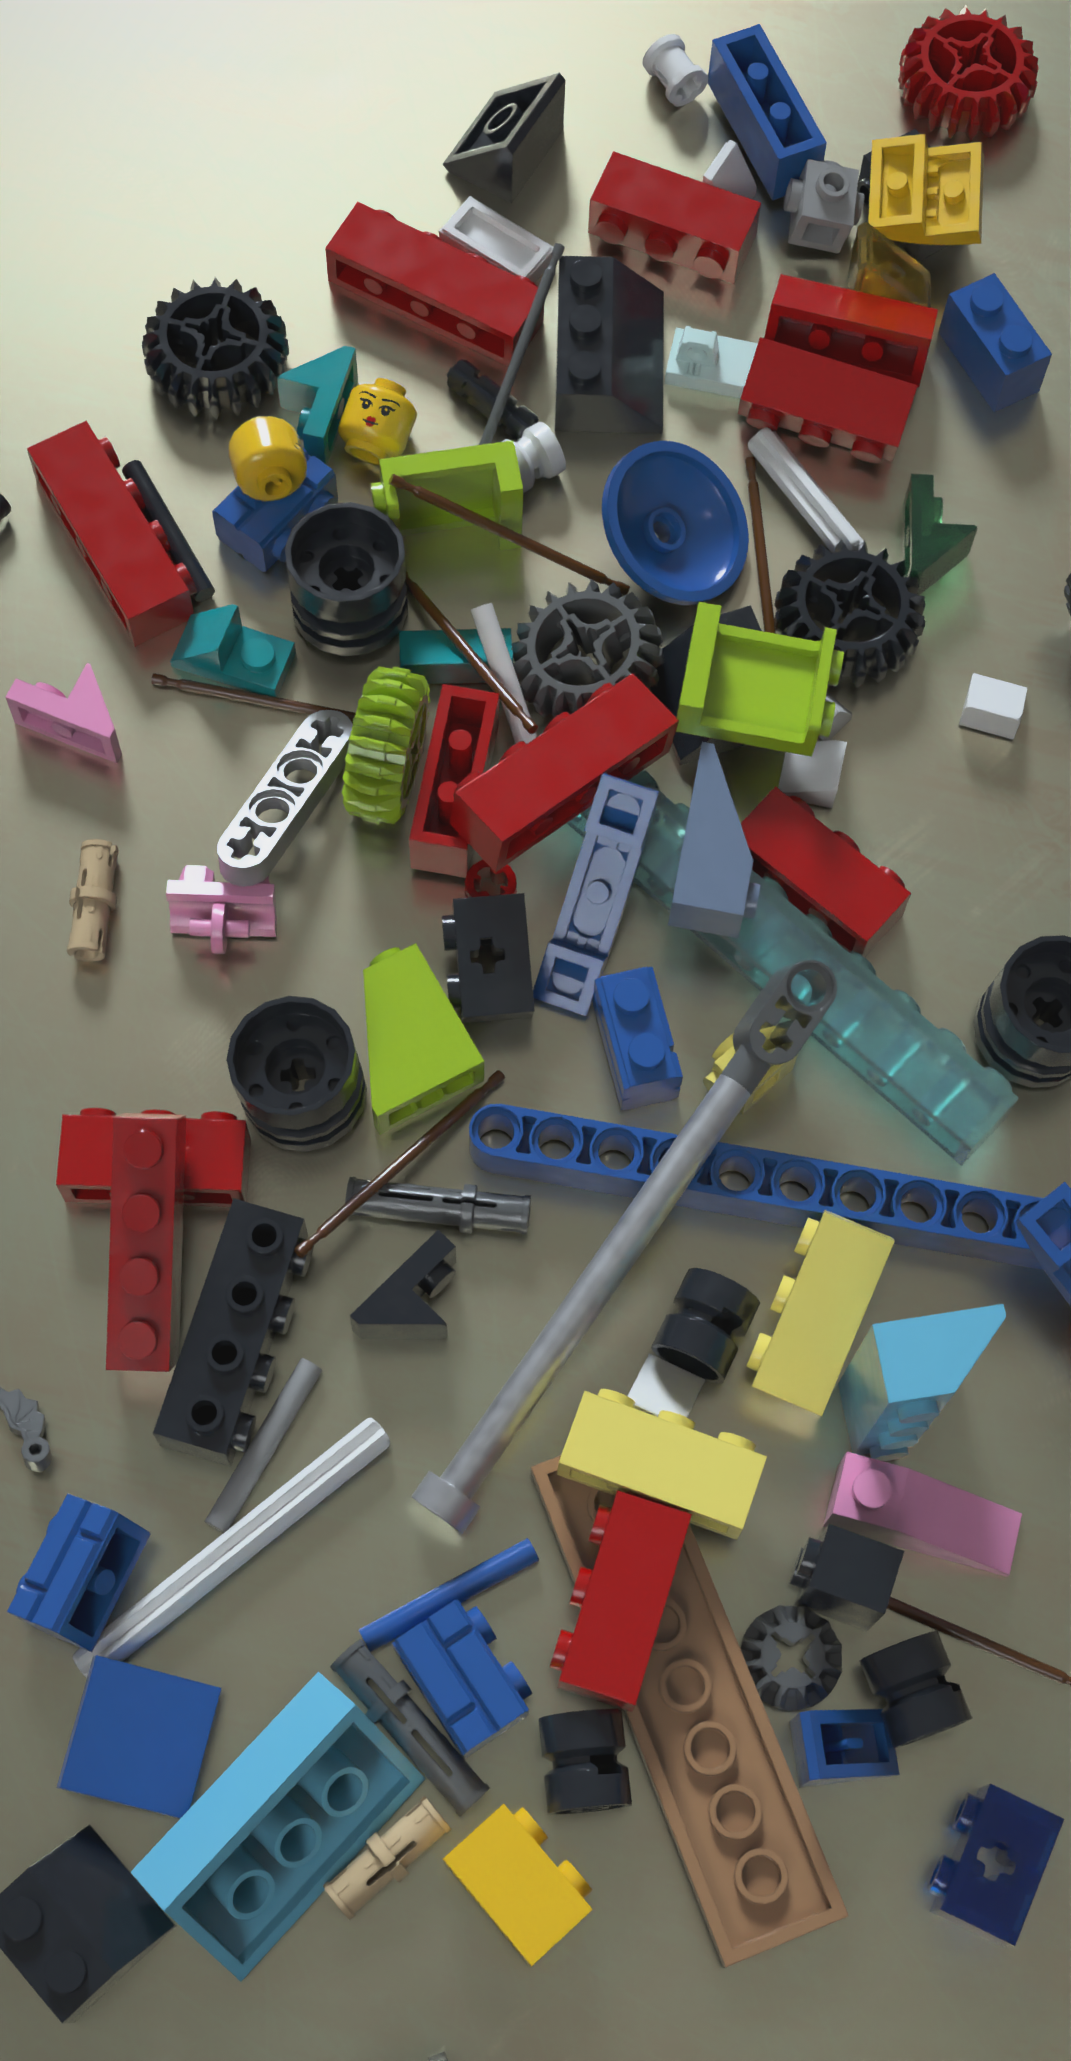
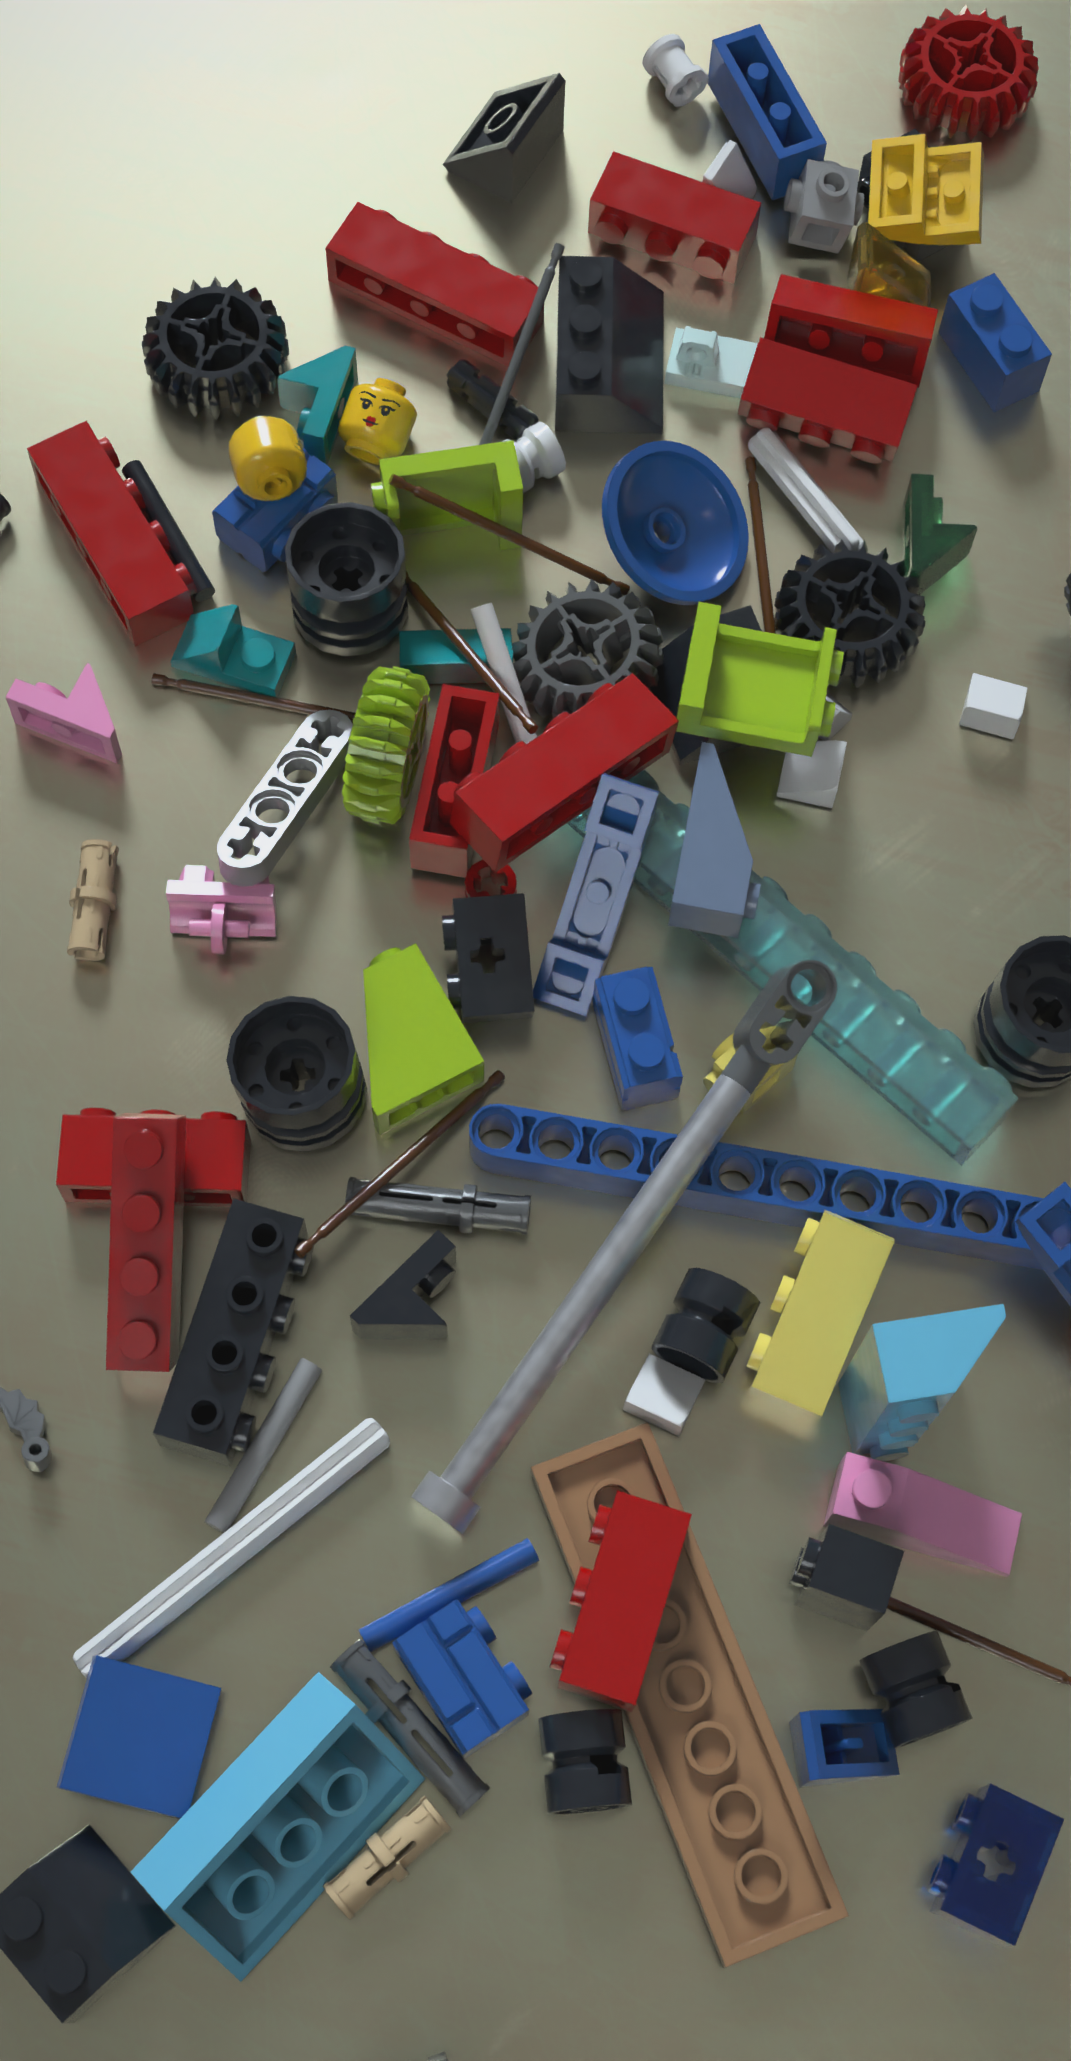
blue brick [7,1493,151,1652] -> none
white tile [439,196,553,283] -> none
yellow brick [443,1803,593,1967] -> none
light yellow brick [557,1389,767,1540] -> none
dark grey gear [740,1605,842,1711] -> none
red brick [741,786,911,964] -> none

